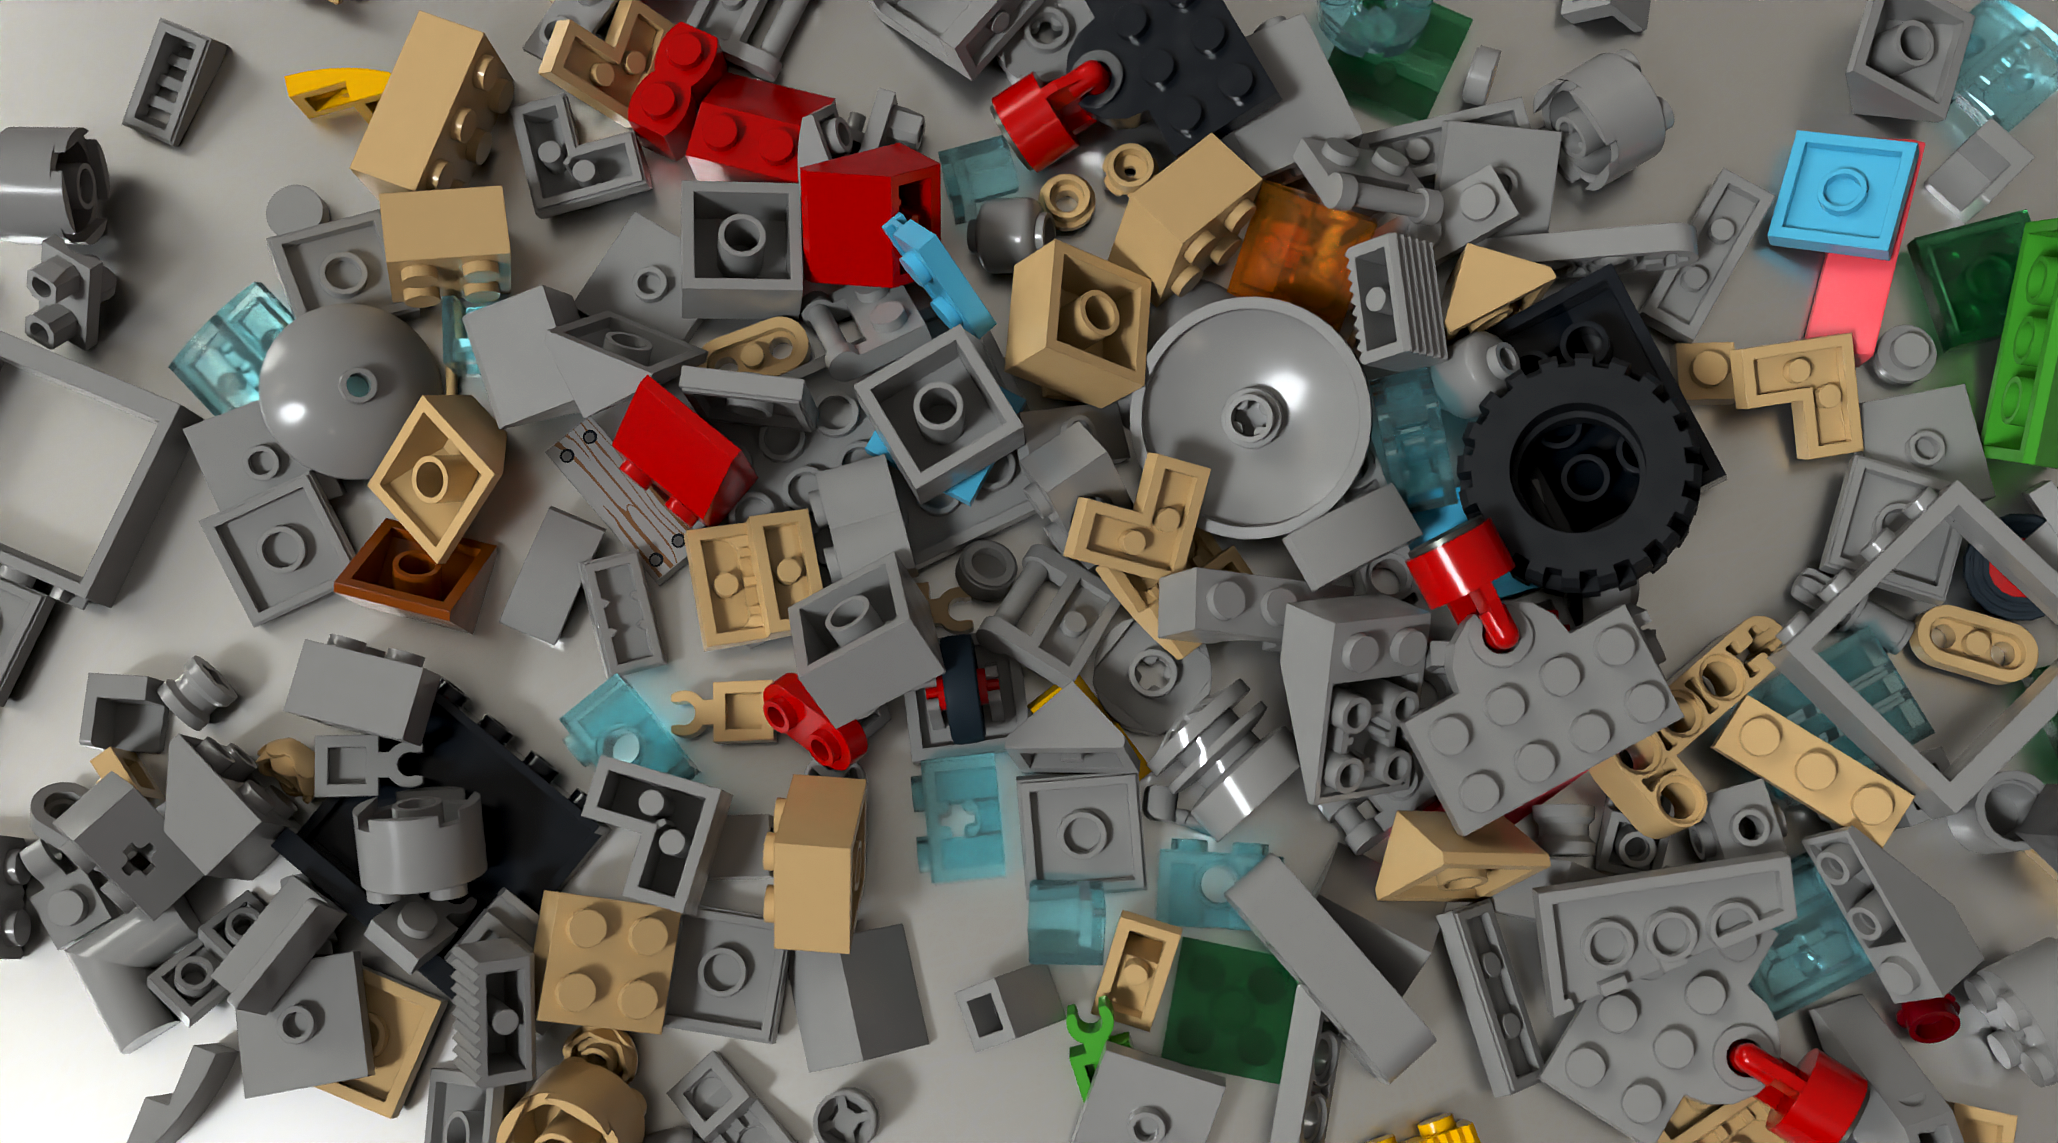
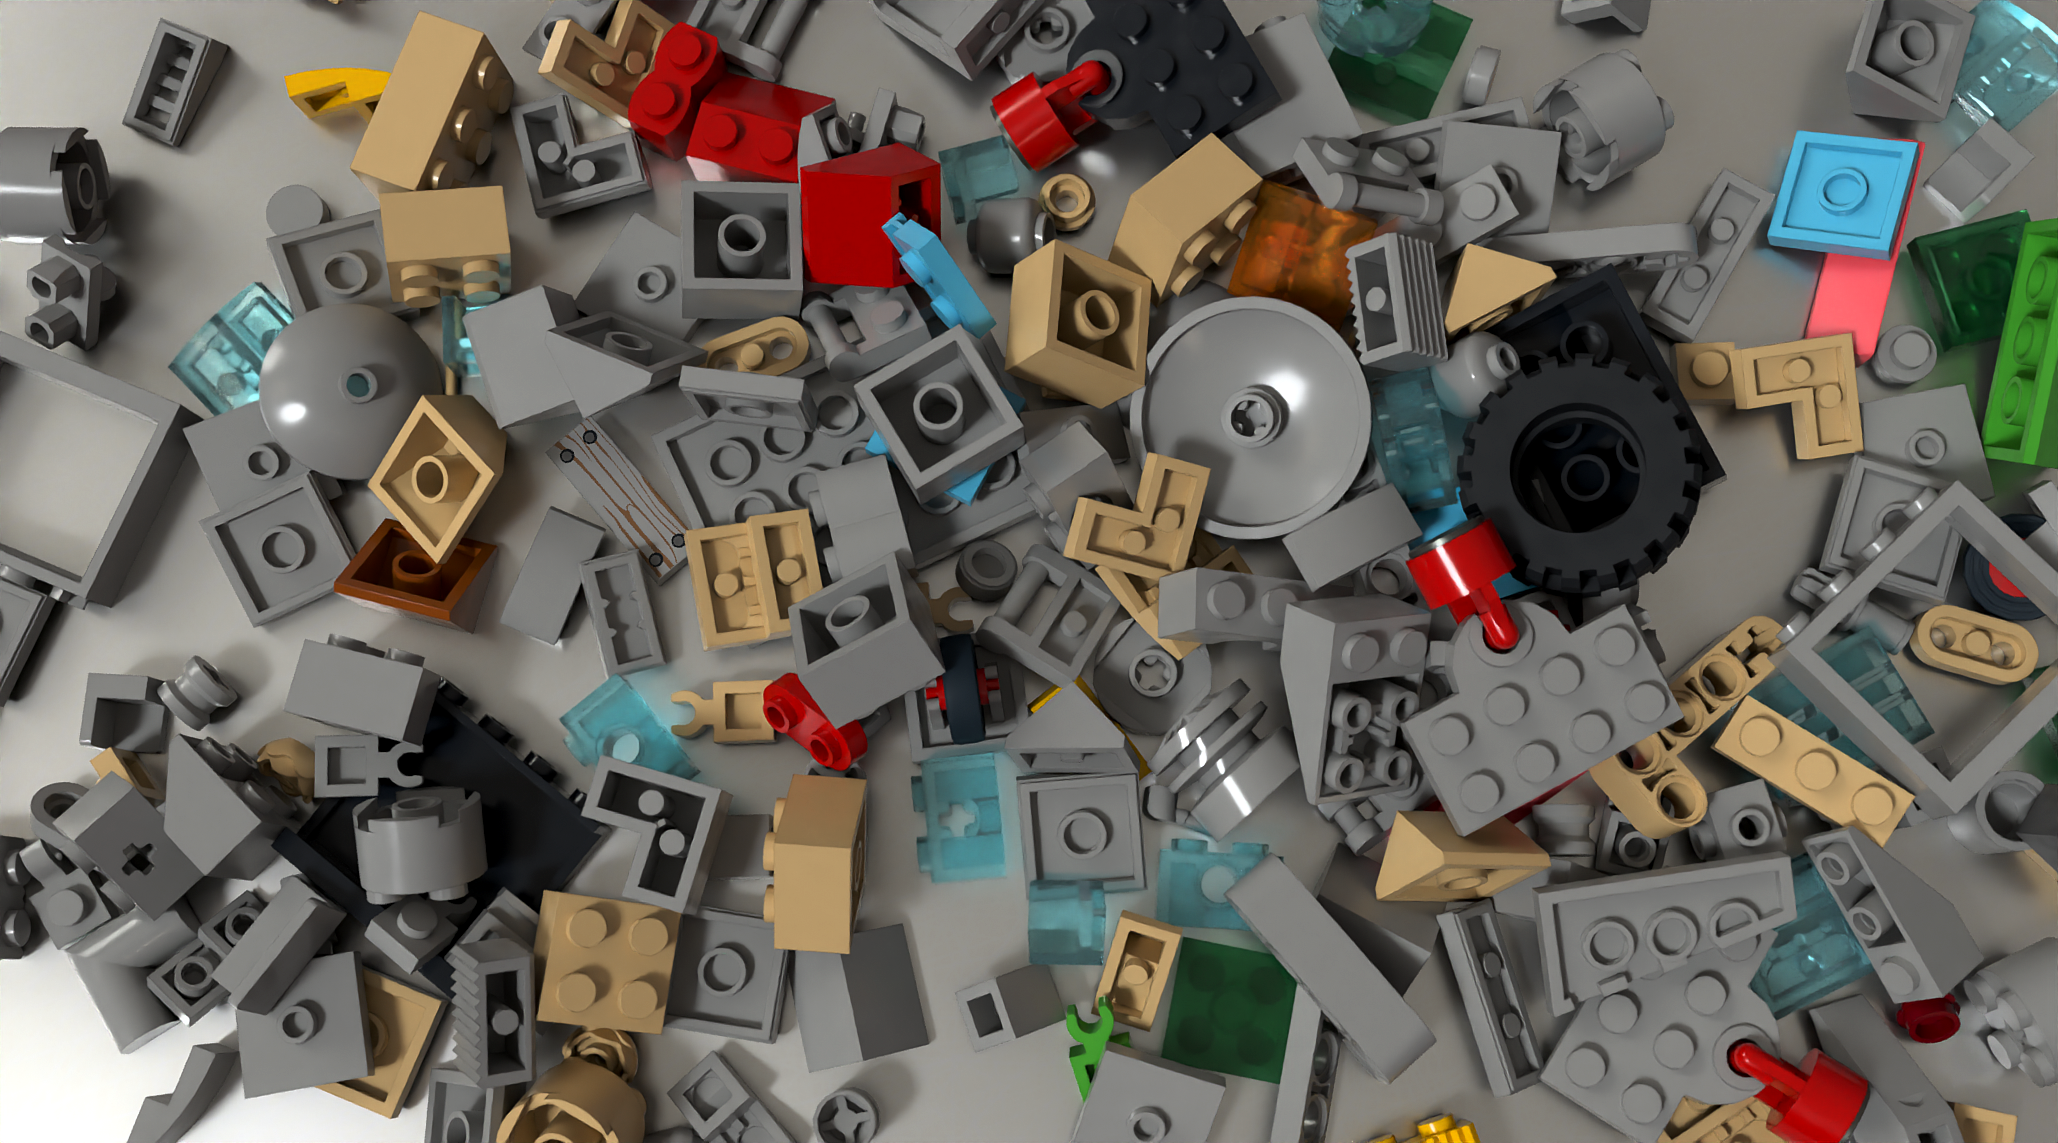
red slope [611,374,759,528] -> none
tan plate [1103,143,1159,198] -> none

